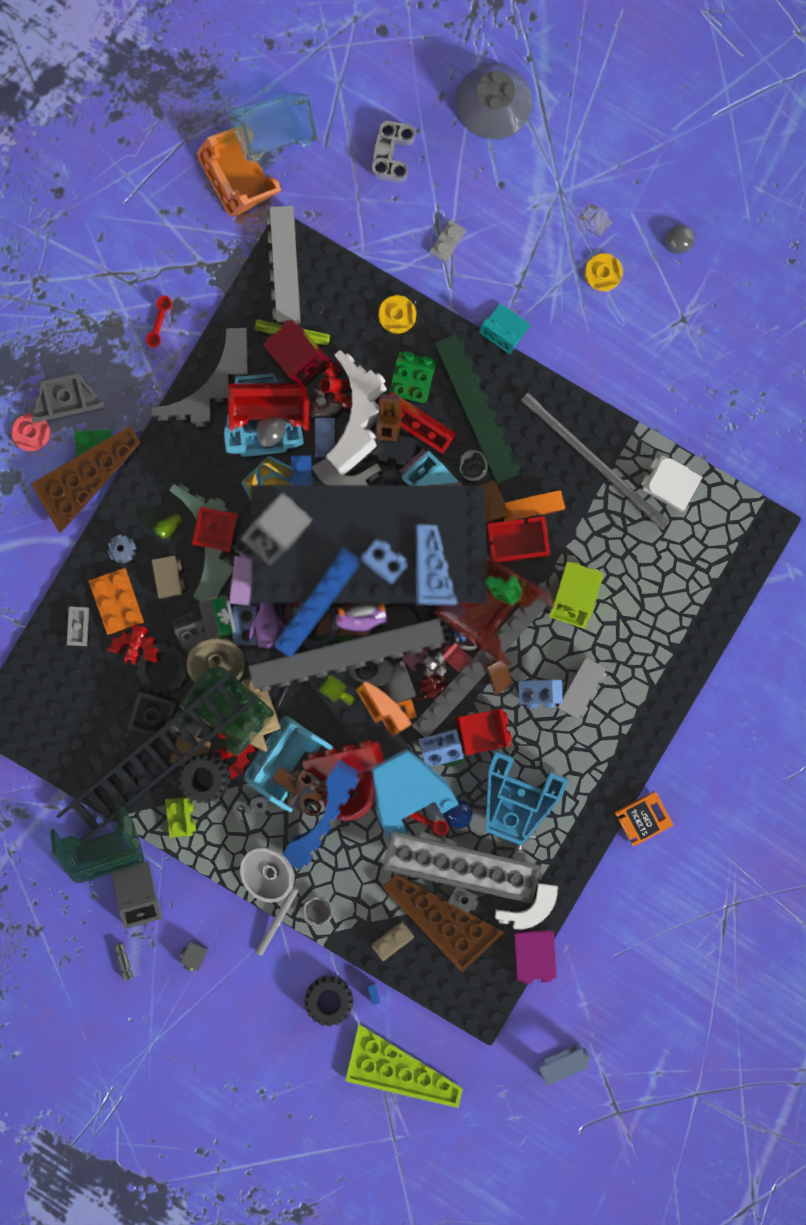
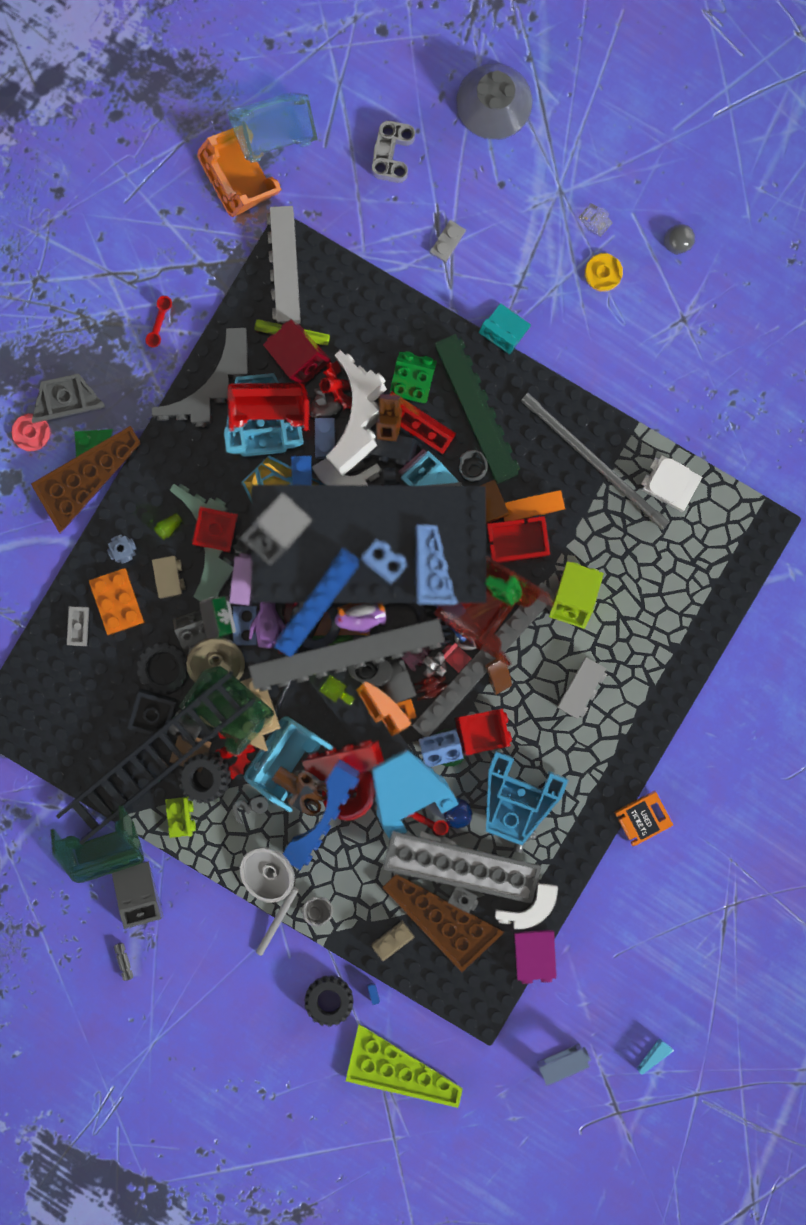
red animal [107,624,158,665] -> none
dark grey brick [179,940,209,972] -> none
dark grey piece [256,417,287,447] -> none
yellow tile [378,295,416,334] -> none
medium blue brick [519,680,563,708] -> none
none -> medium azure slope [637,1039,674,1074]

